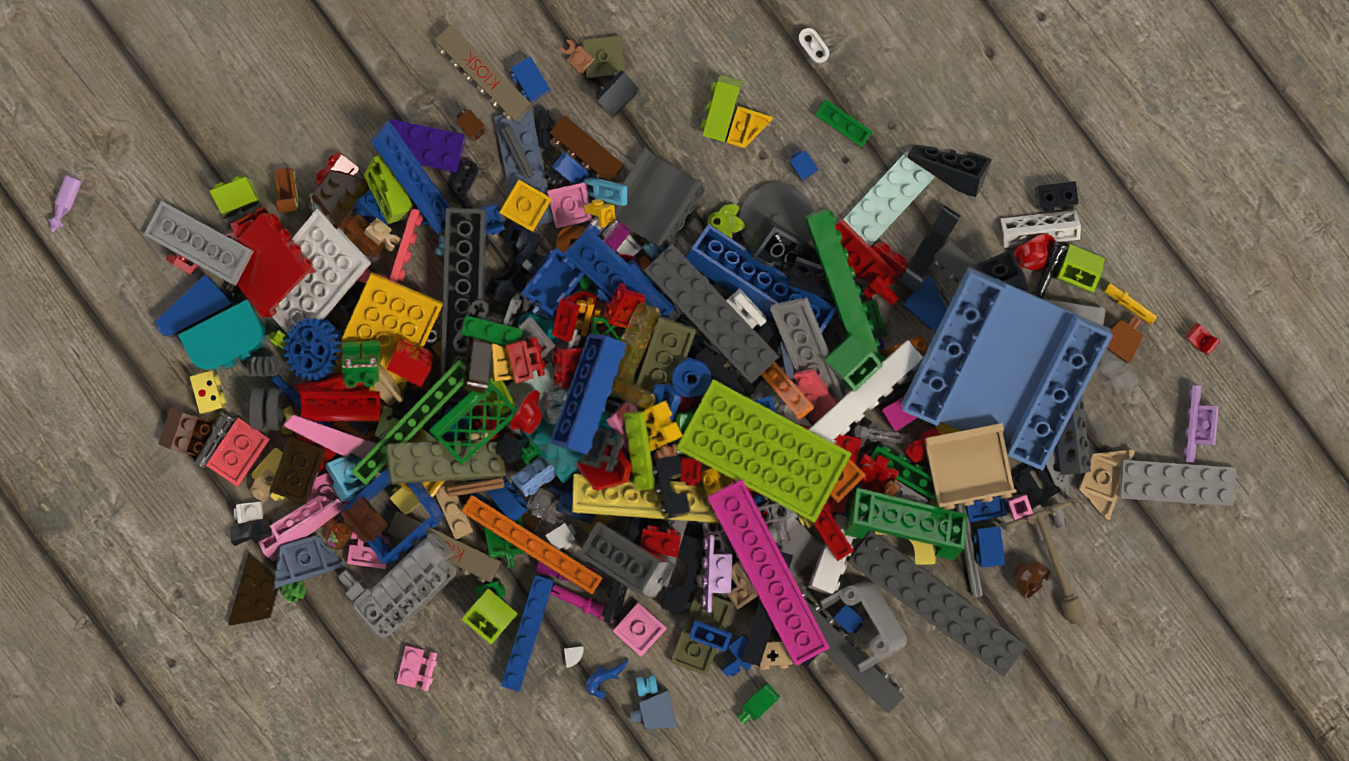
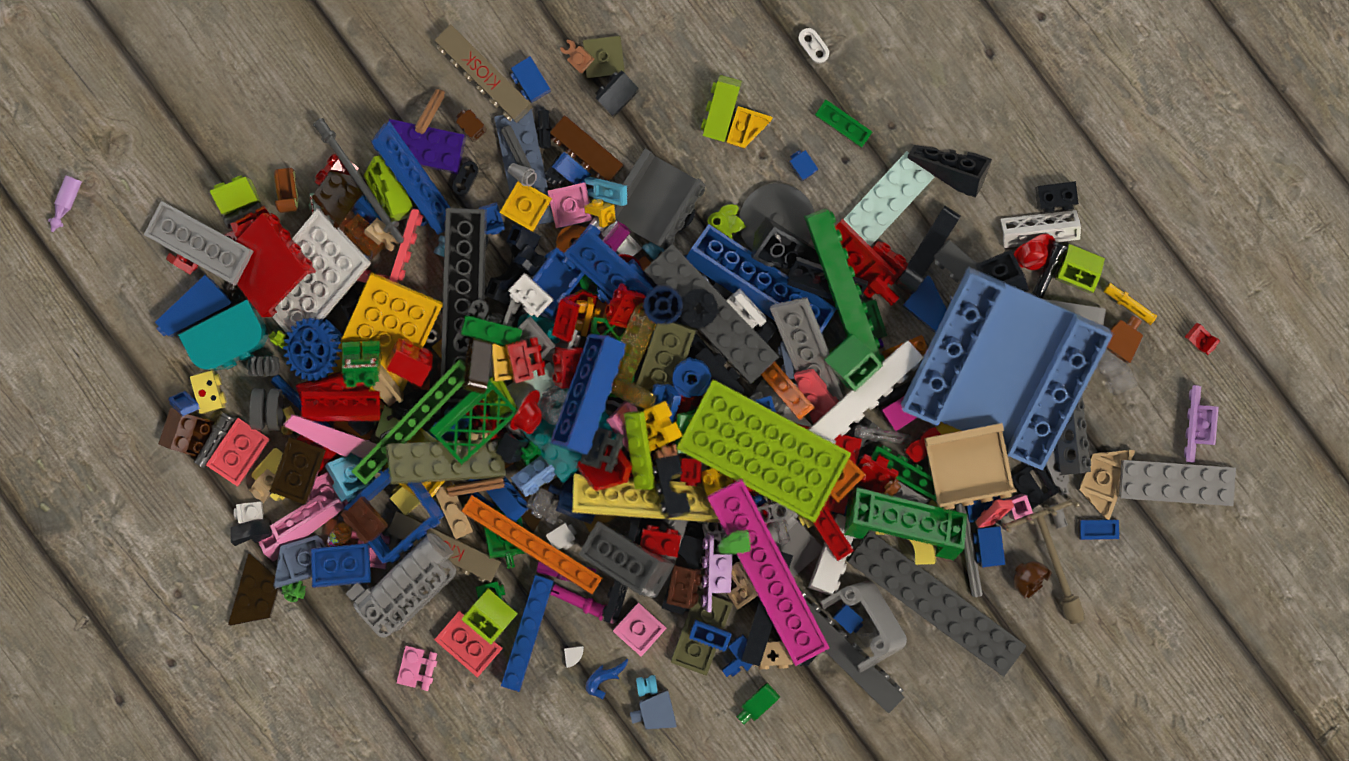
none -> blue tile [168,391,200,416]
none -> blue tile [311,543,371,588]
none -> dark grey bar [313,118,404,243]
none -> medium nougat axle [415,89,445,134]
none -> coral plate [434,610,503,678]
none -> light grey cone [508,163,537,186]
none -> white bracket [509,273,553,317]
none -> dark blue cylinder [643,285,683,324]
none -> copper bracket [667,565,702,609]
none -> black plate [680,289,718,328]
none -> bright green rock [718,530,750,554]
none -> coral plate [975,499,1014,528]
none -> blue tile [1079,520,1119,540]

